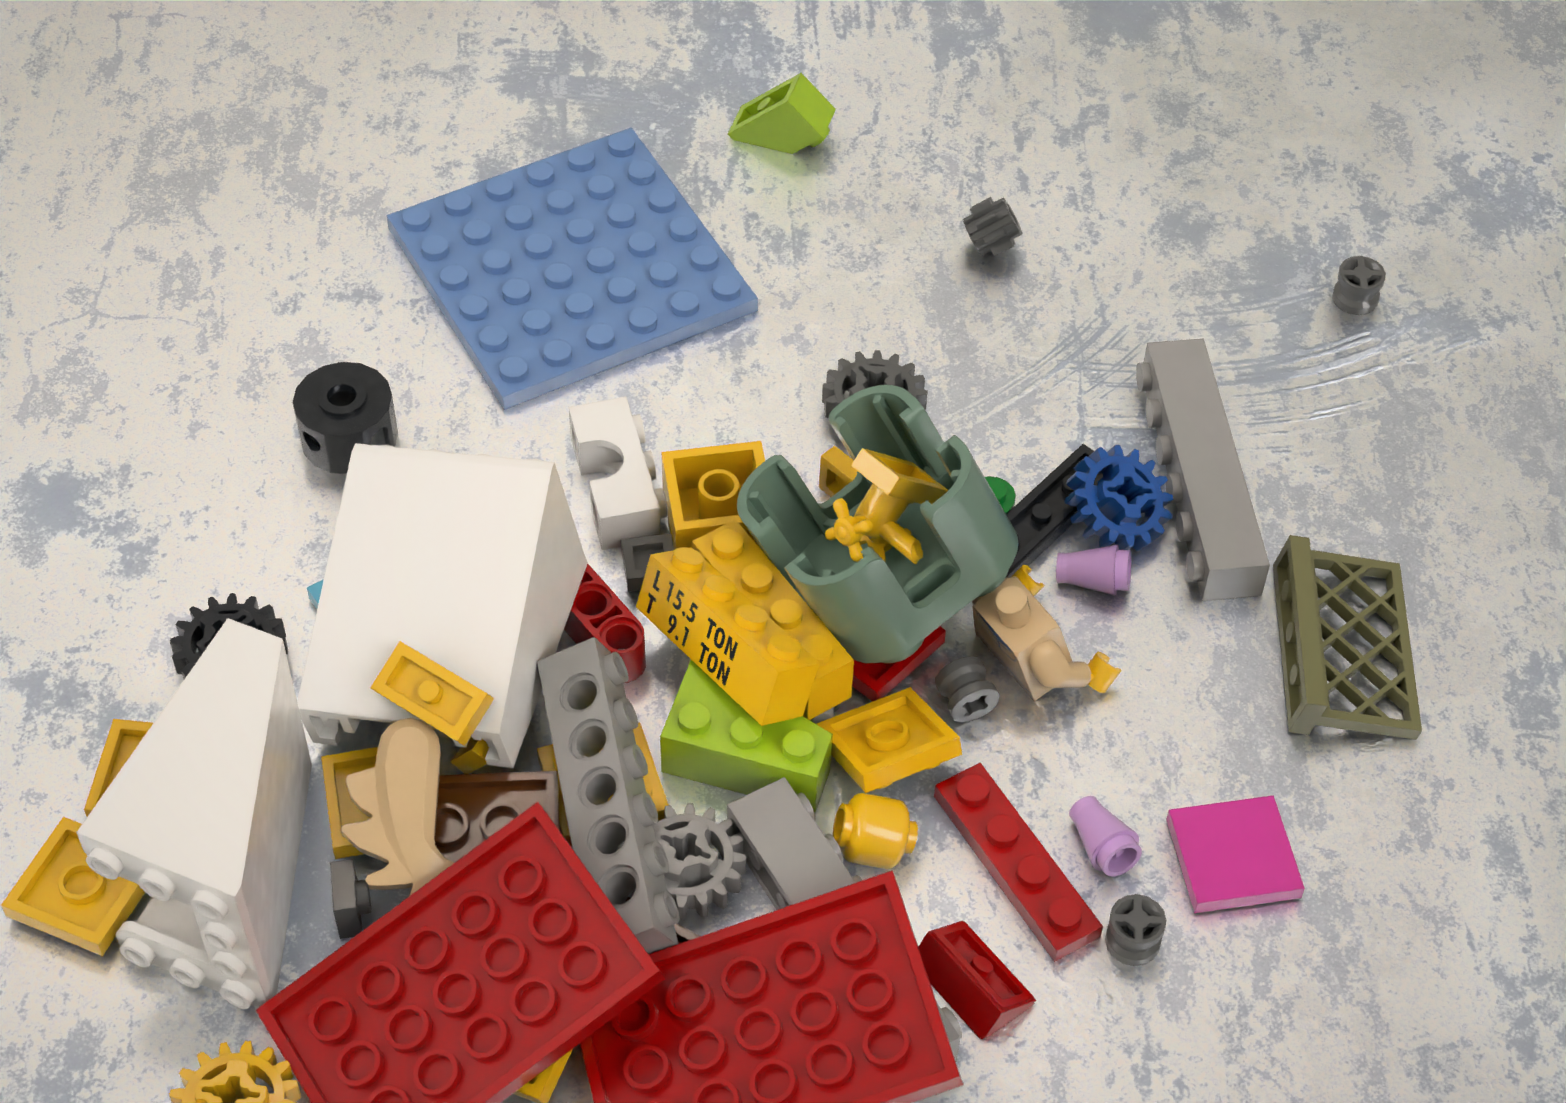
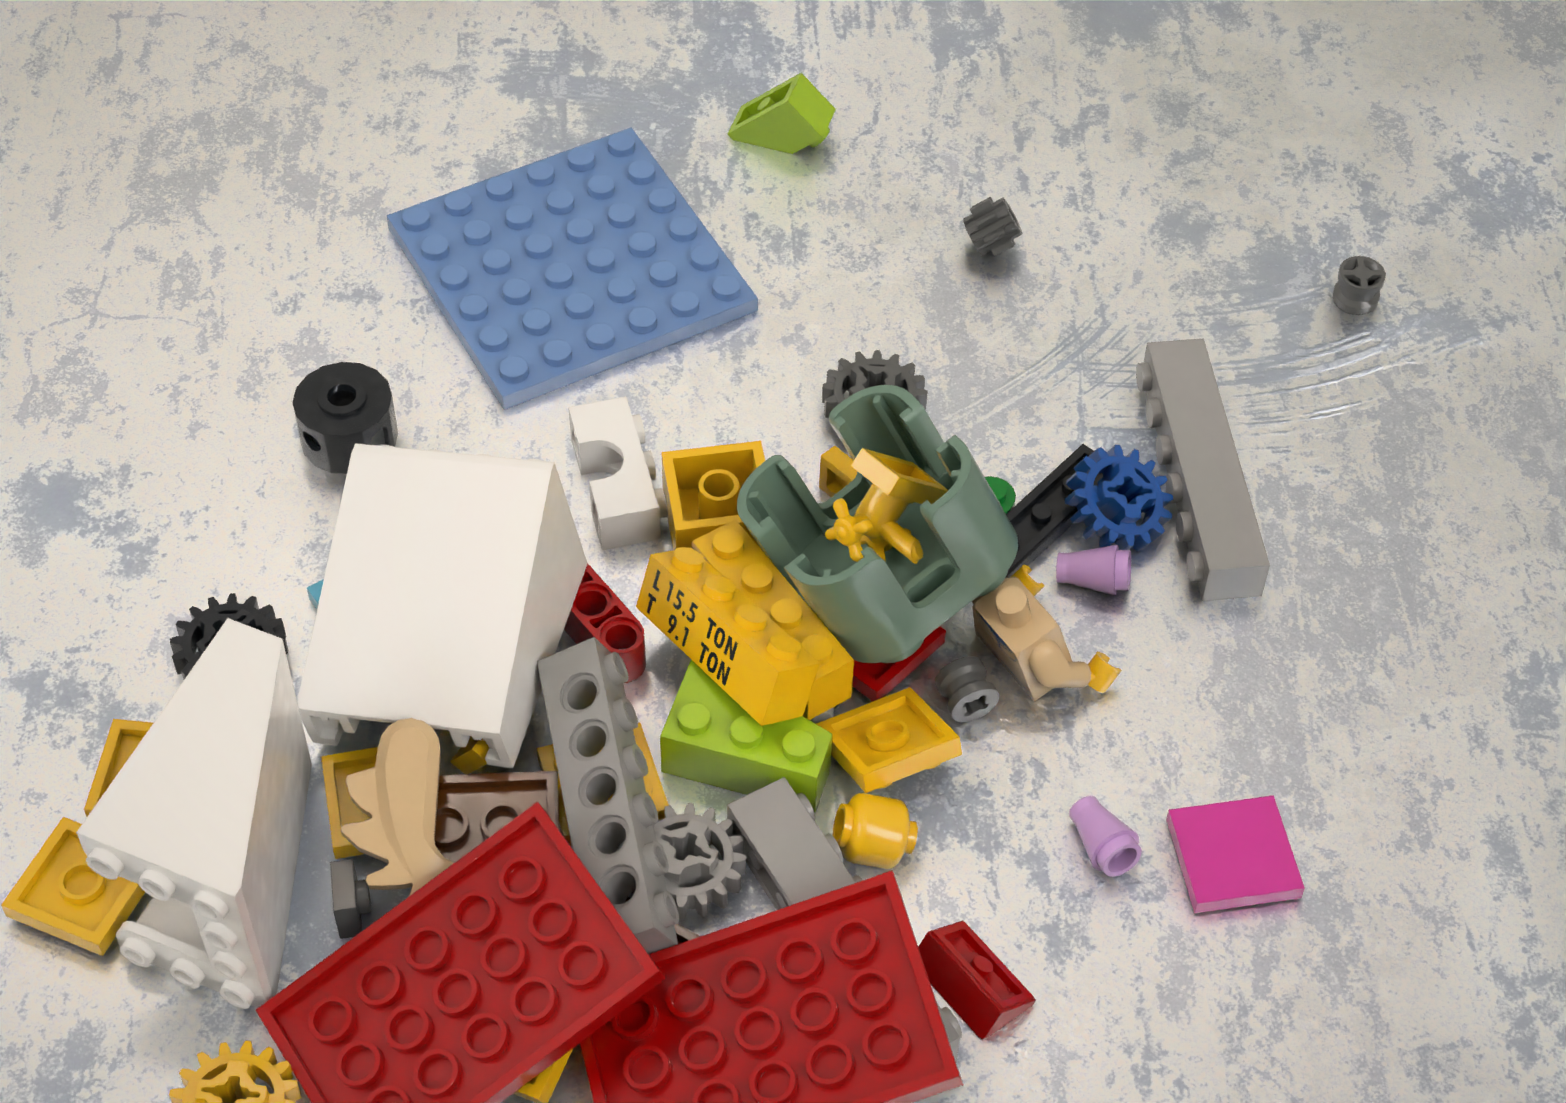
yellow plate [370,641,495,746] -> none
dark grey plate [621,533,674,592] -> none
red plate [934,762,1103,962] -> none
dark grey wheel [1105,894,1167,966] -> none
olive fence [1273,535,1422,740] -> none

